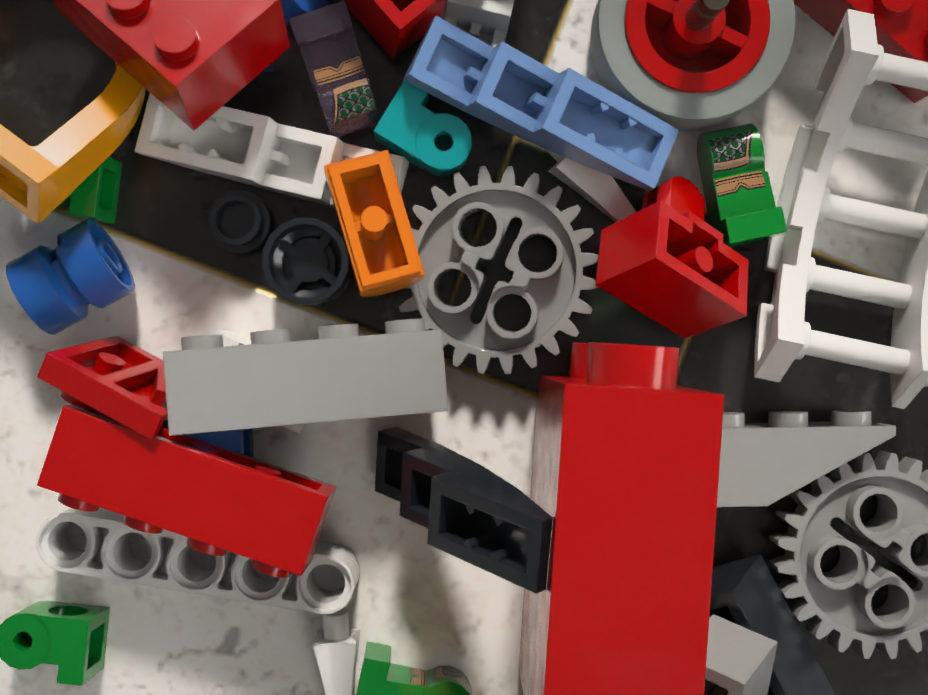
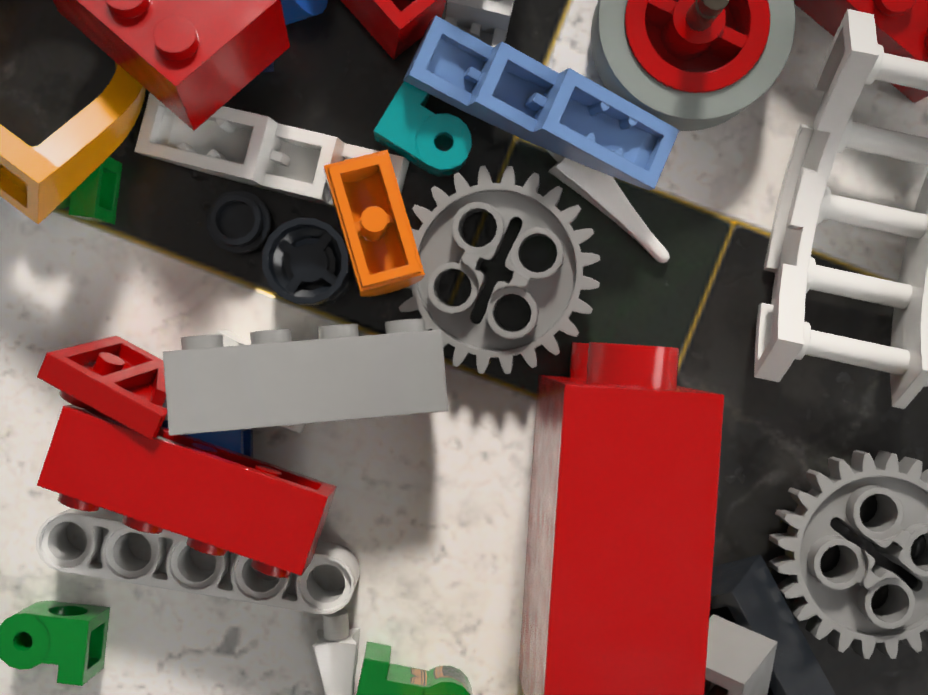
blue wheel [6,218,135,335] -> none
leg [289,0,380,138] -> none
black slope [375,427,553,594] -> none
red brick [595,176,749,339] -> none
green leg [697,123,787,247] -> none
light grey slope [717,410,896,507] -> none

